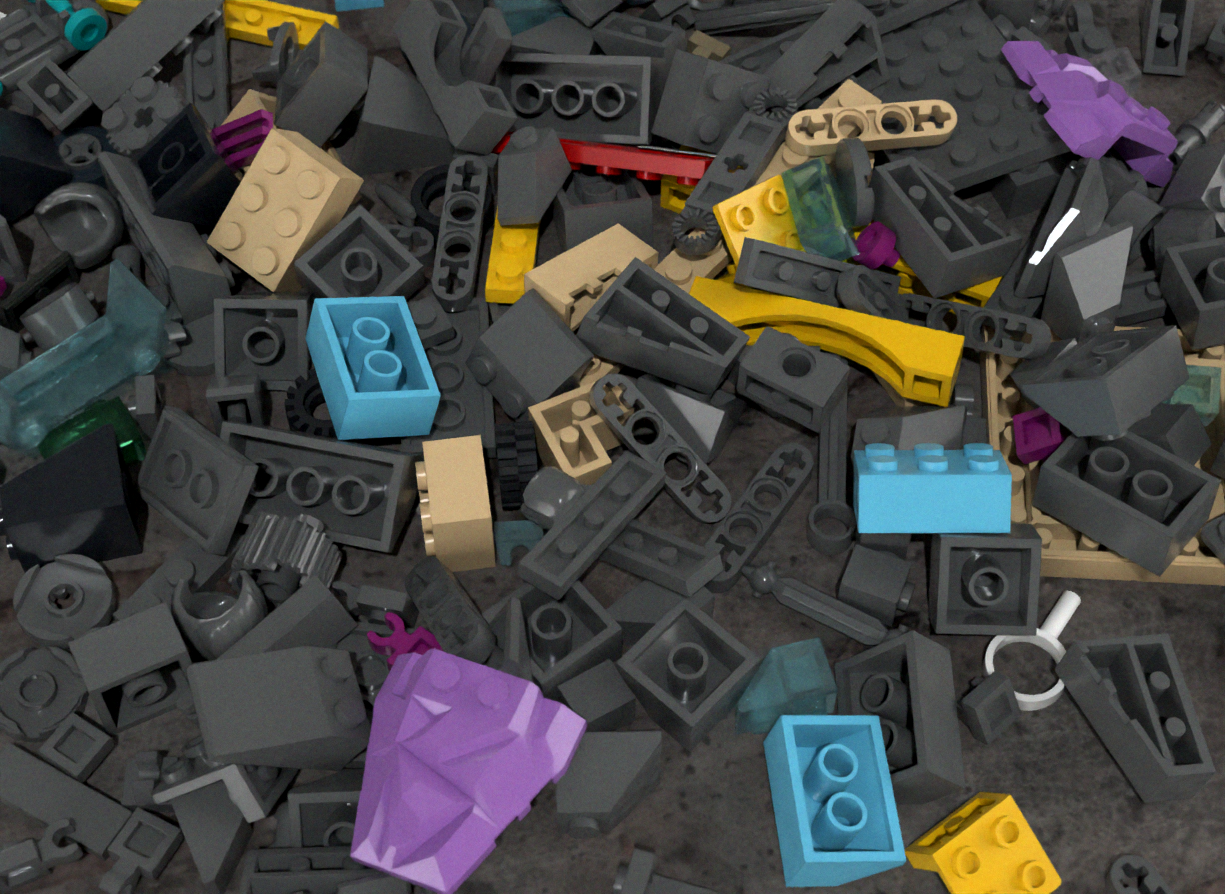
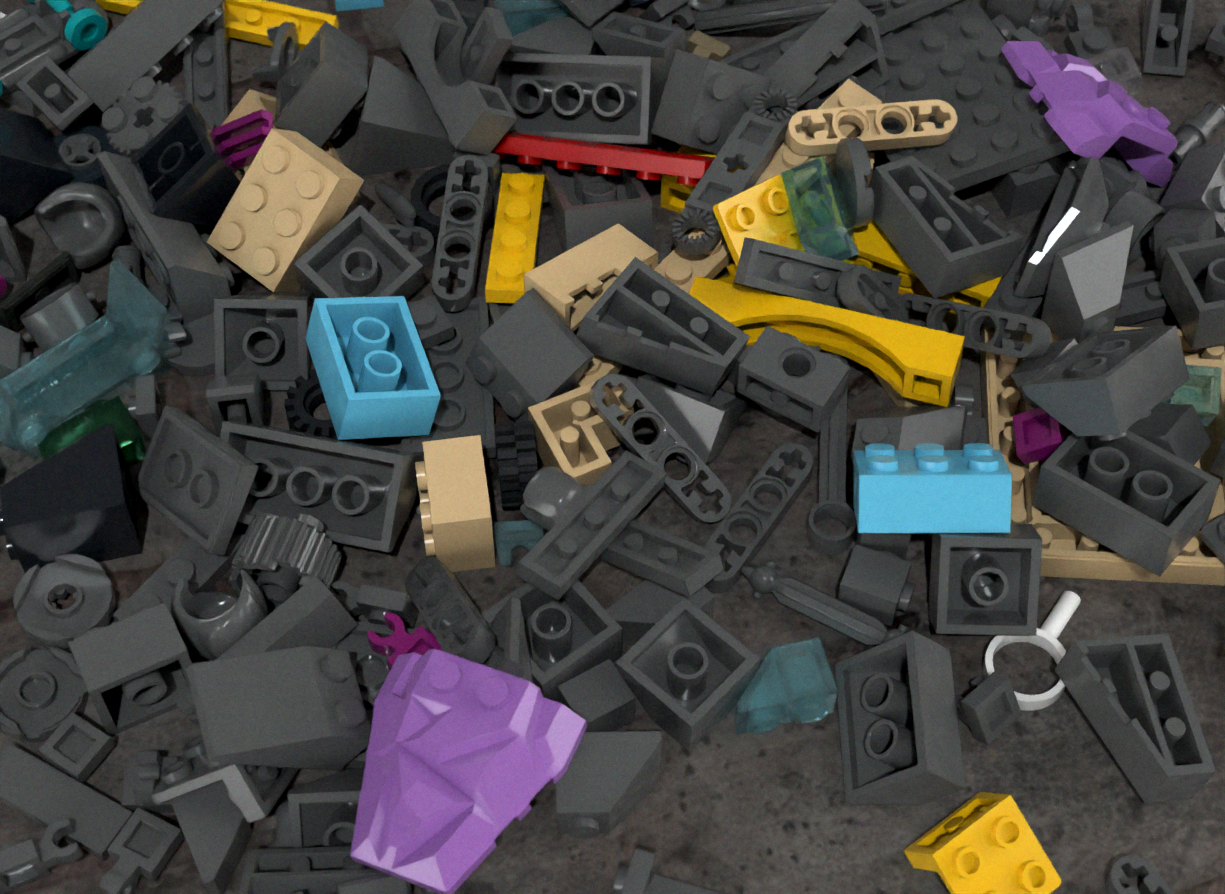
dark grey slope [497,126,572,226] -> none
white sticker [638,146,716,157] -> none
medium azure slope [763,715,906,887] -> none
magenta tile [852,222,900,270] -> none

